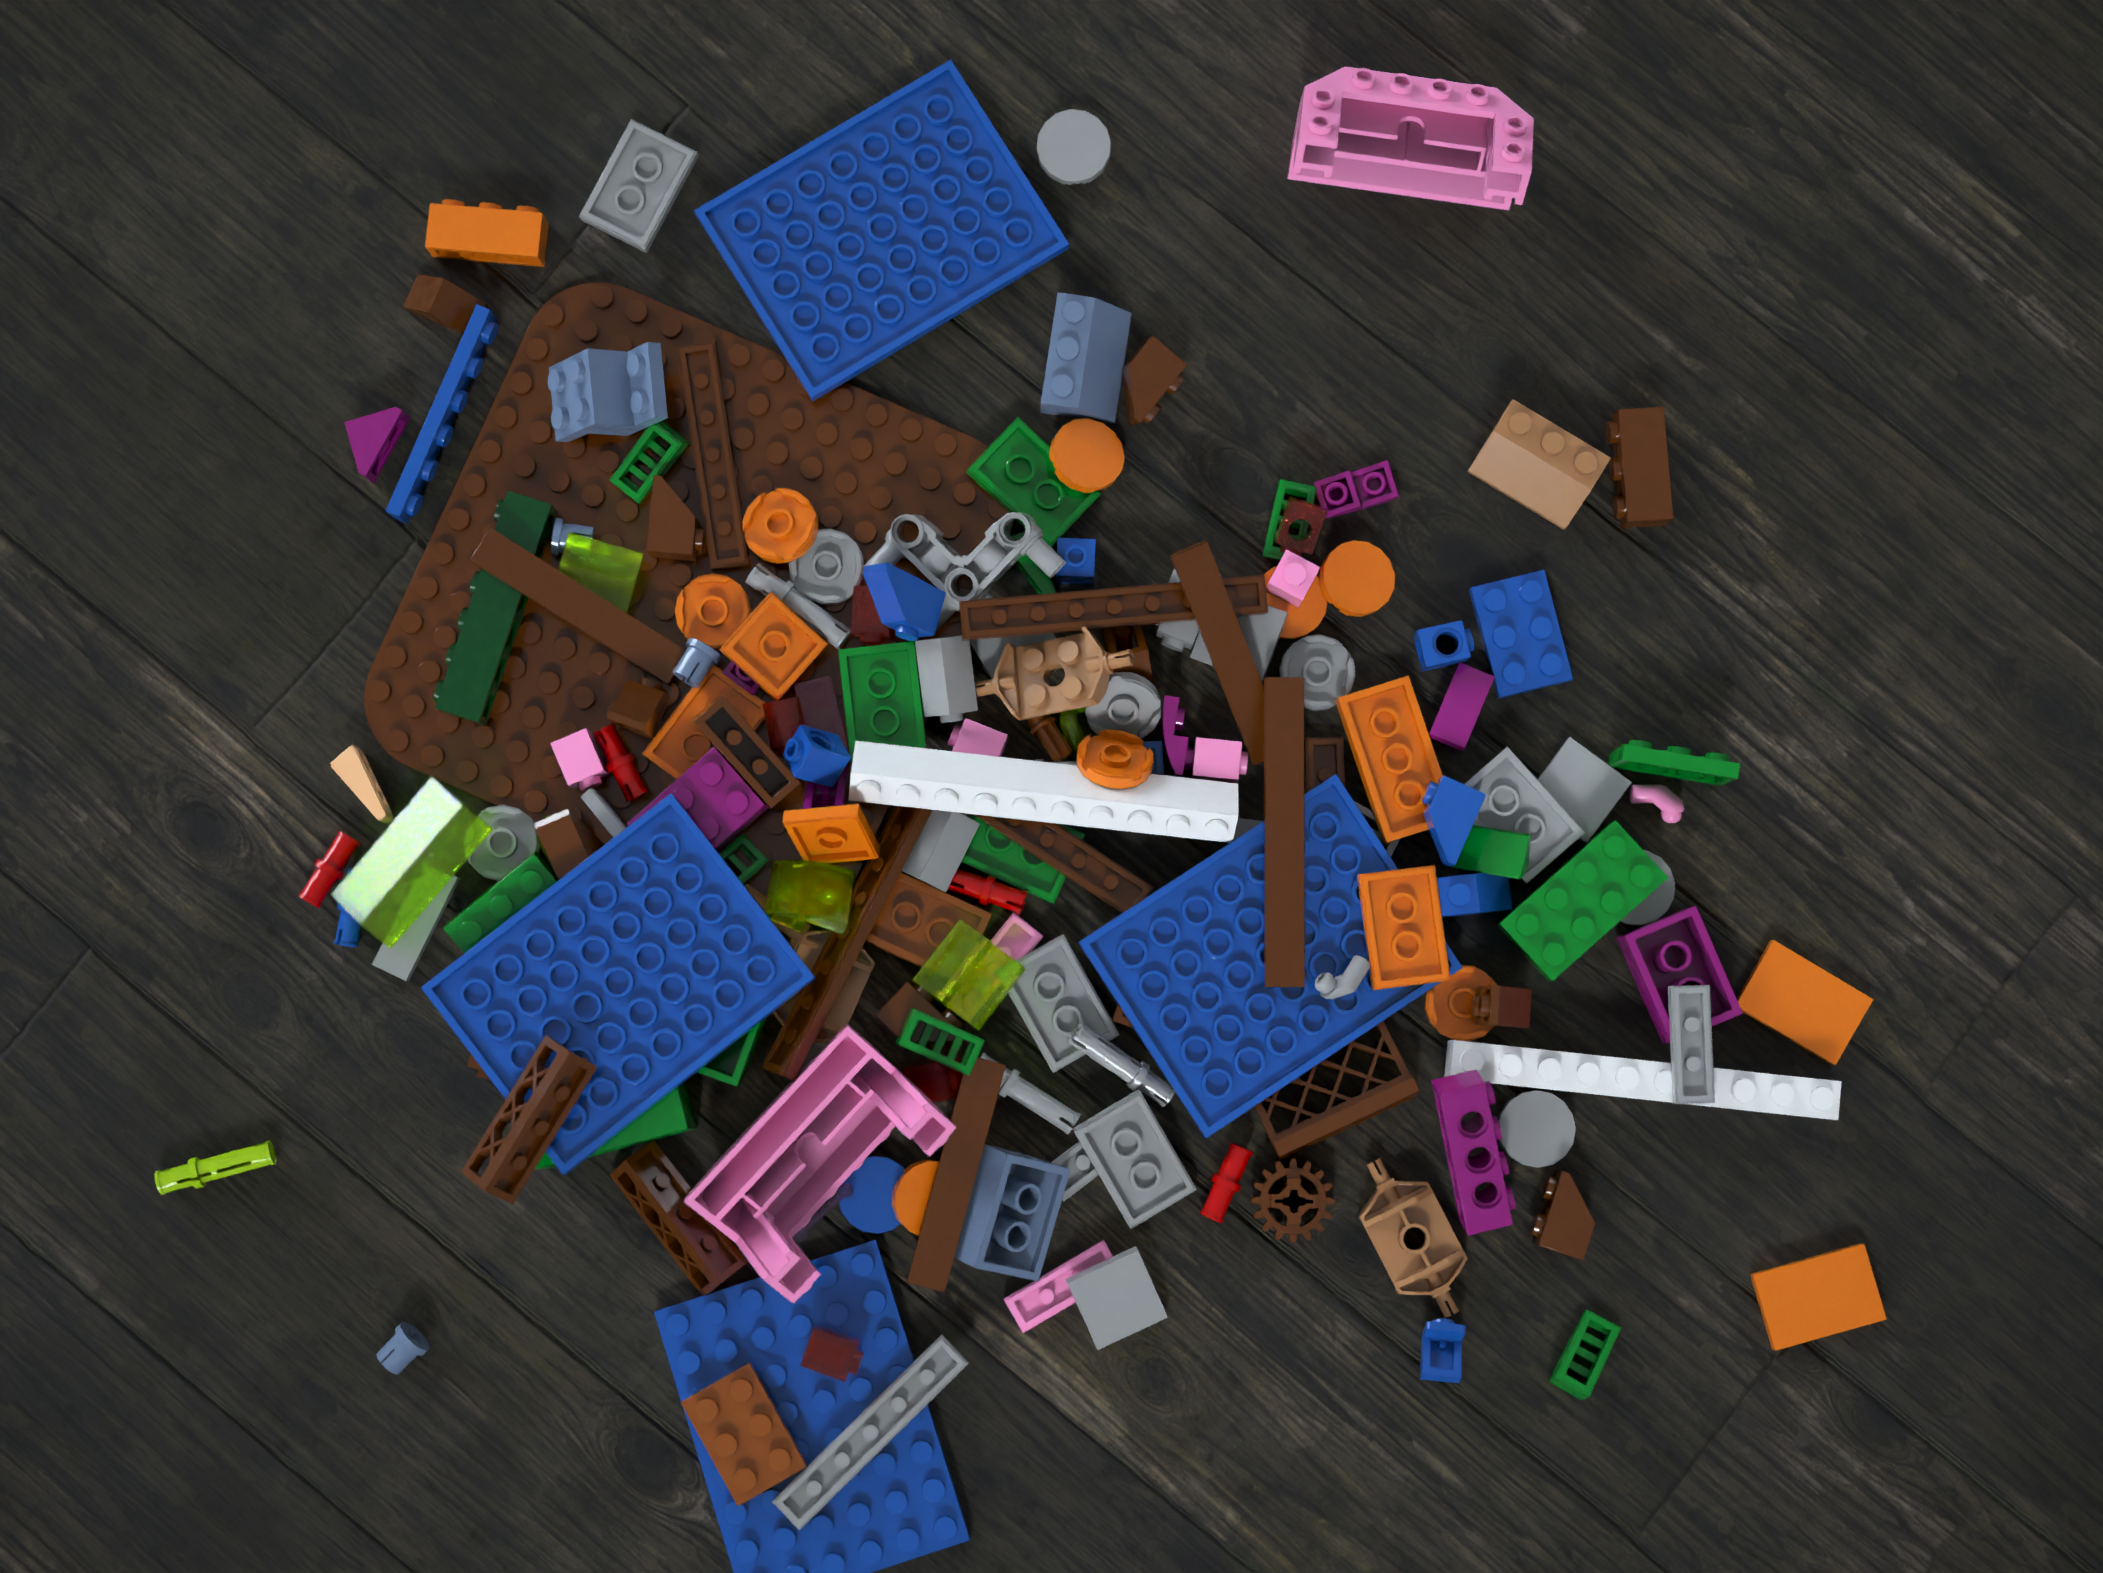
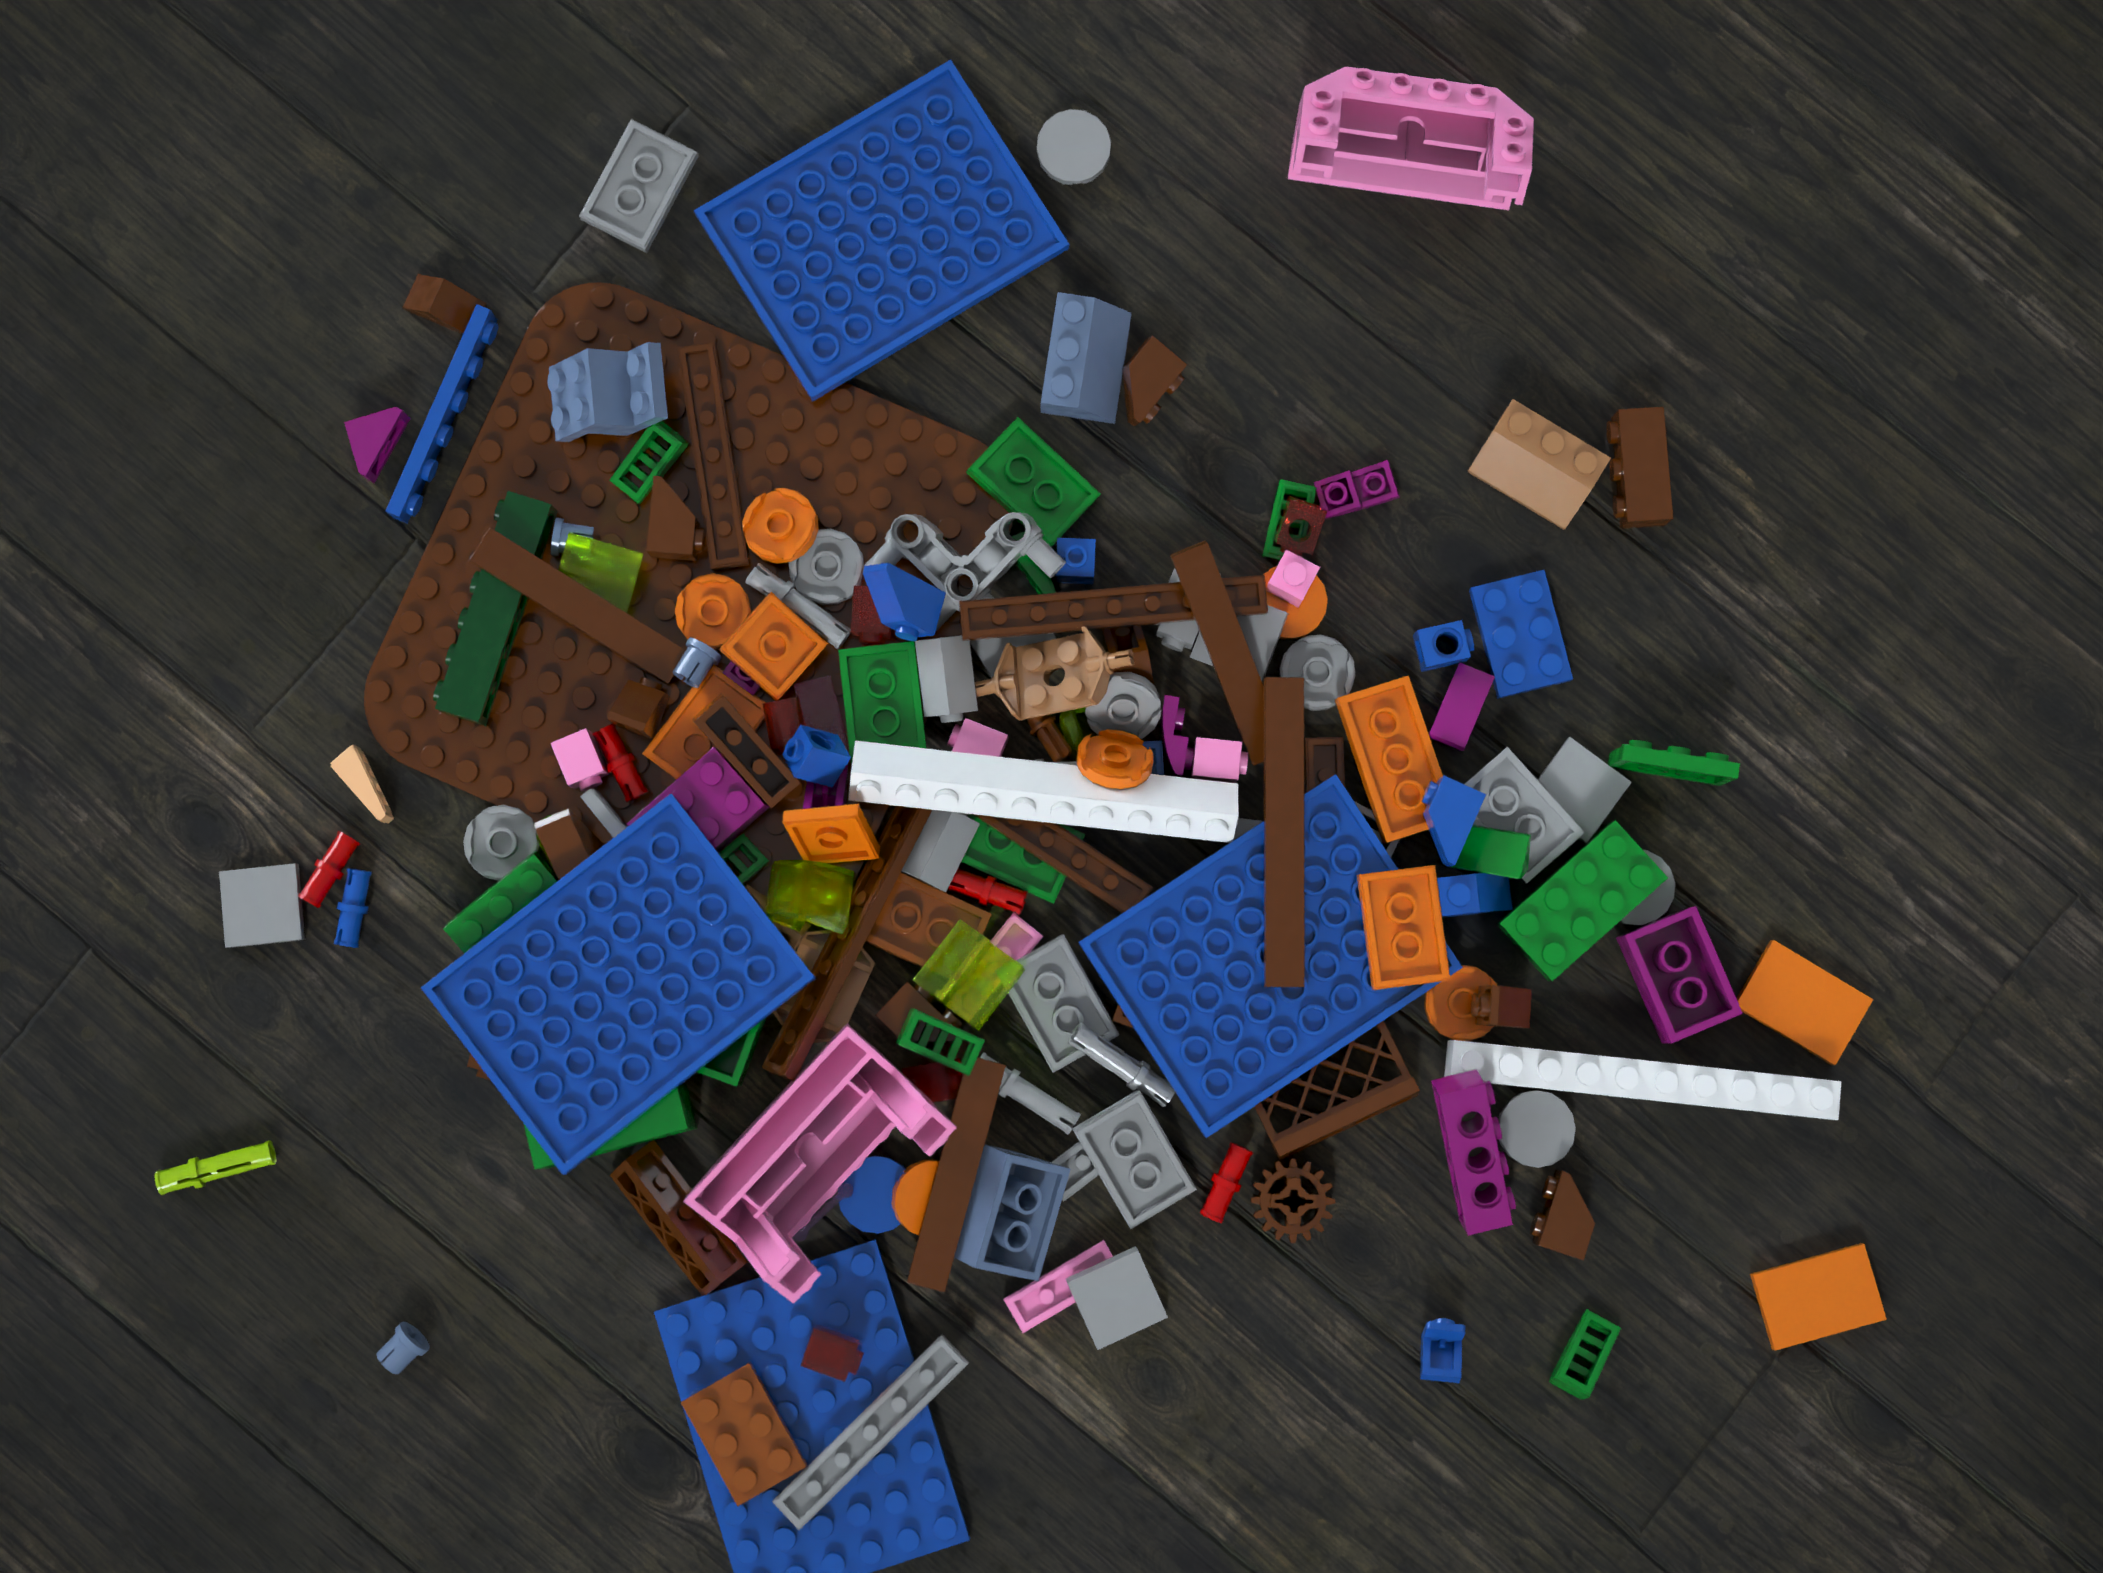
clear neon green slope [330,776,493,949] -> none
light grey tile [372,861,460,982] -> none
orange brick [425,199,549,267] -> none
reddish brown fence [461,1035,597,1205] -> none
orange tile [1049,418,1125,493] -> none
light grey arm [1315,955,1371,1000] -> none
orange tile [1319,540,1395,617] -> none
medium nougat plate [1358,1157,1468,1318] -> none
bright pink arm [1630,784,1684,823] -> none
light grey tile [1668,985,1715,1104] -> none
none -> light grey tile [219,863,305,948]

